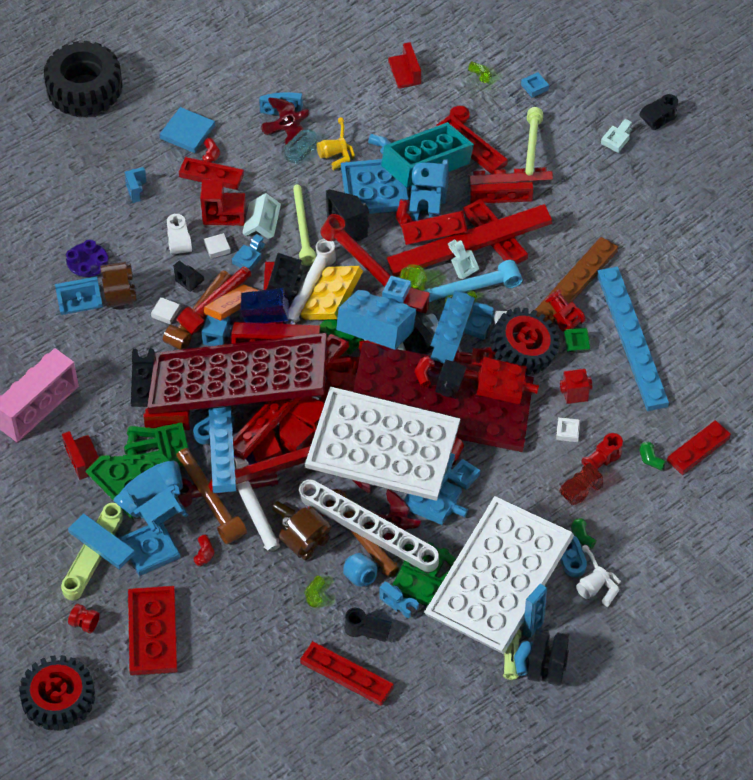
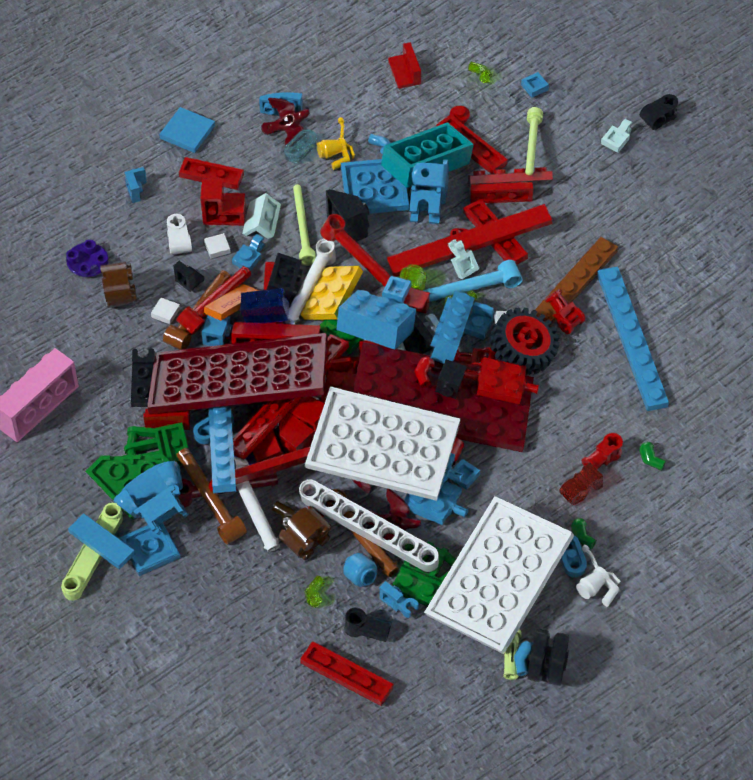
wheel [19,655,95,731] -> none
black tyre [44,41,123,117] -> none
dark azure hinge [55,276,103,315] -> none
red panel [62,431,99,480] -> none
red wheel [68,604,100,634] -> none
red plate [128,586,178,676] -> none
red arm [193,534,215,567] -> none
red arm [202,138,220,163] -> none
red arm [396,199,413,228] -> none
red plate [401,210,467,245] -> none
dark azure tile [523,583,547,638] -> none
white tile [556,417,580,442] -> none
red brick [560,369,593,404] -> none
green plate [564,328,590,352] -> none
red plate [667,420,731,475] -> none

